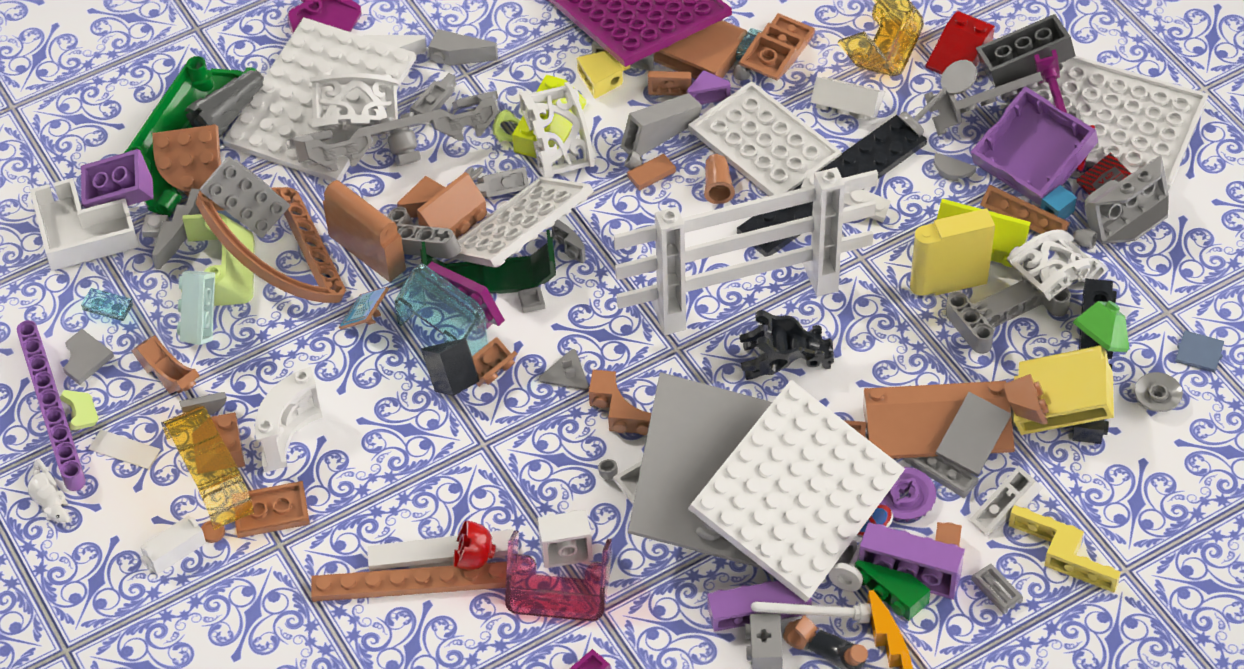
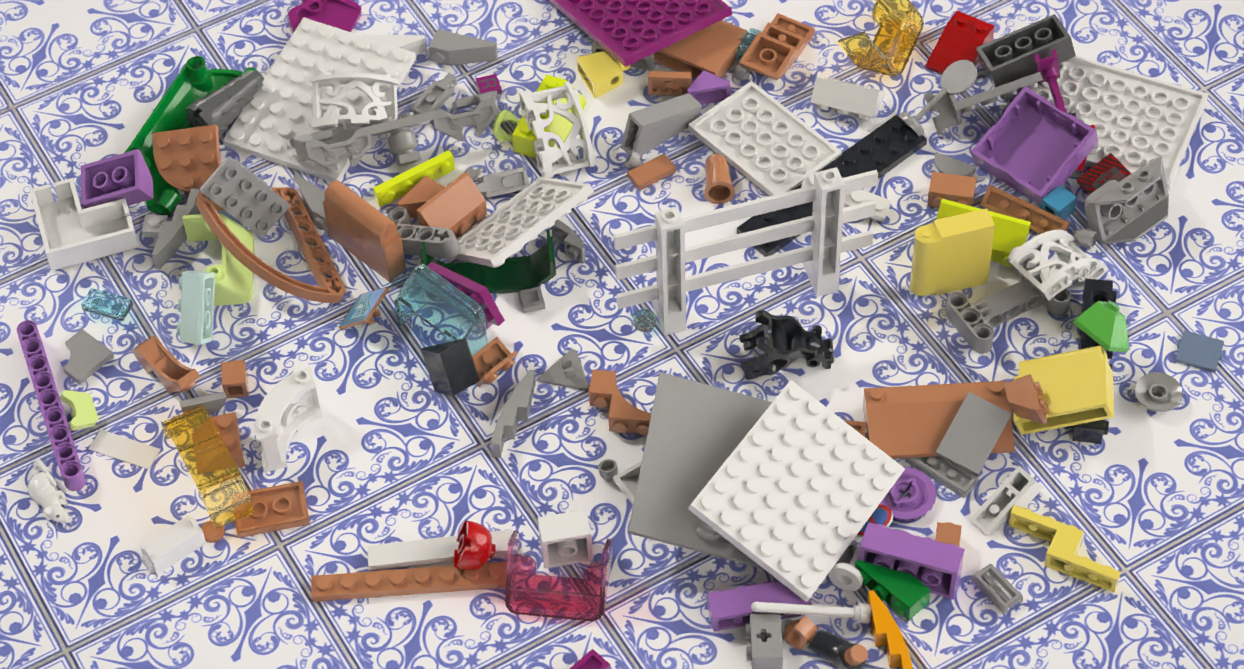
none -> nougat brick [221,360,249,399]
none -> light grey slope [293,174,328,232]
none -> neon yellow plate [373,150,455,208]
none -> magenta tile [476,74,502,94]
none -> light grey slope [490,370,536,458]
none -> clear light blue tile [633,309,656,332]
none -> nougat brick [927,172,976,208]

